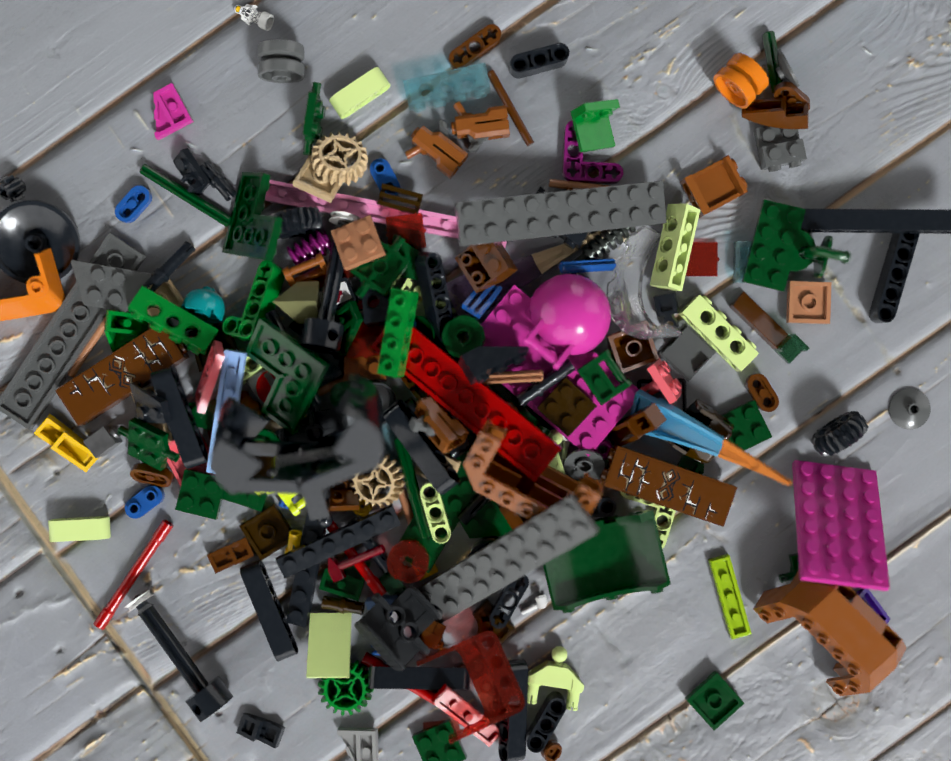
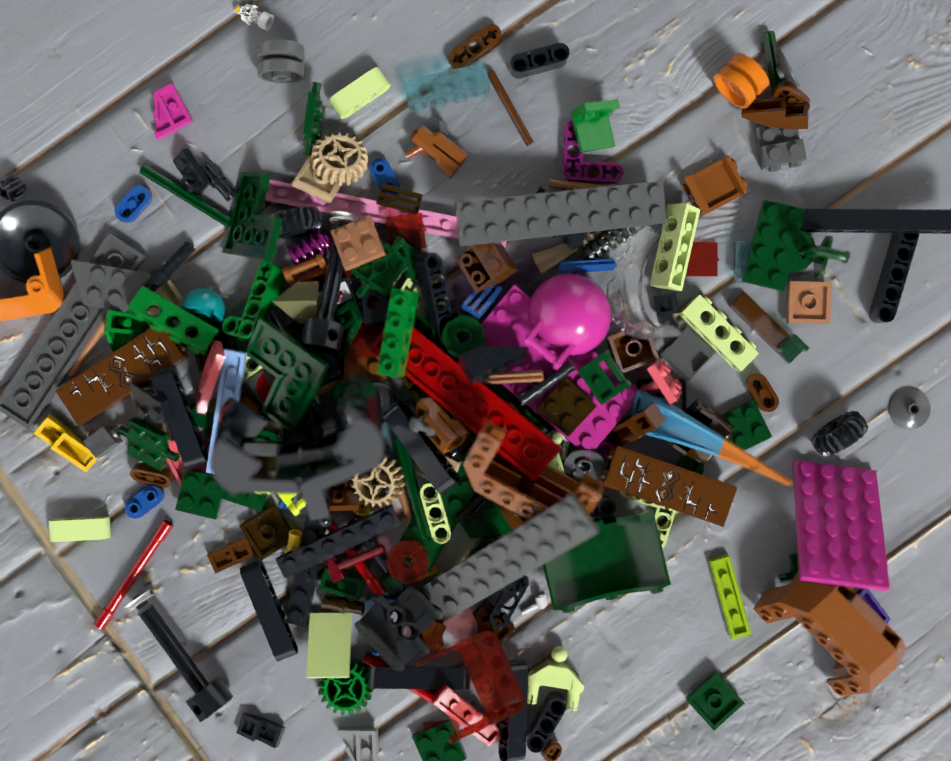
dark orange piece [451,101,510,153] -> none

